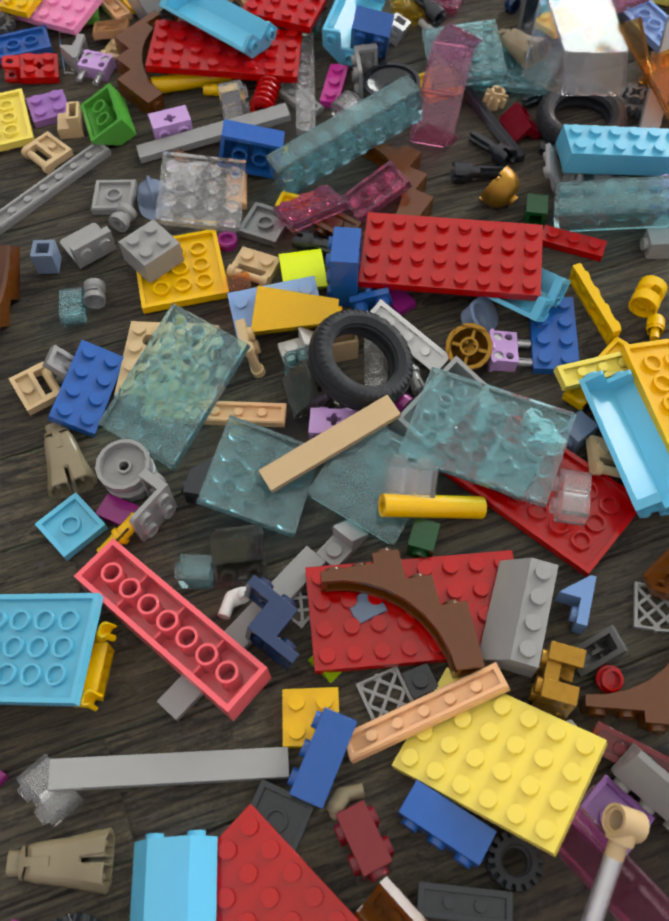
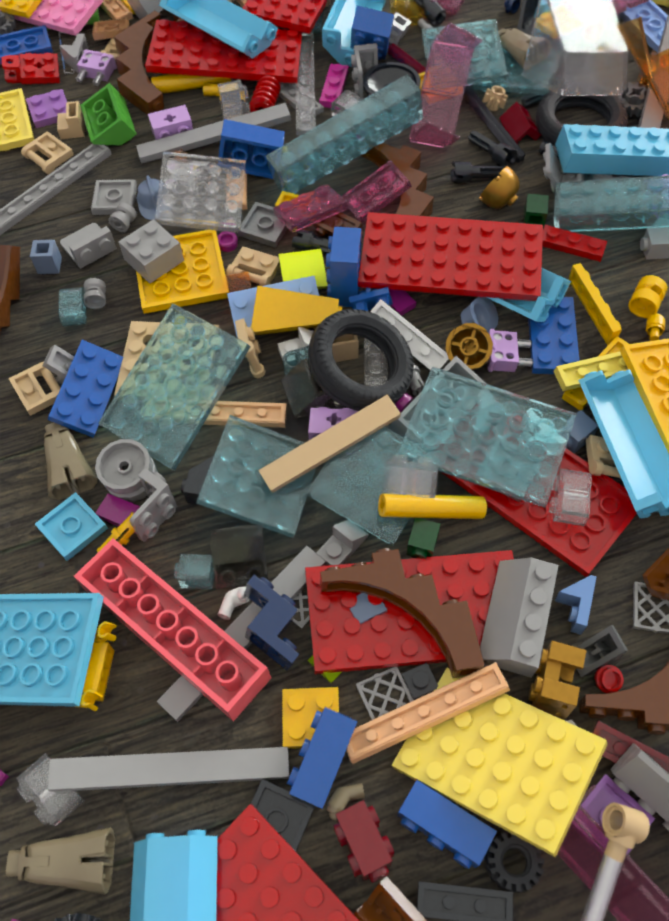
none -> dark red axle [387,43,428,74]

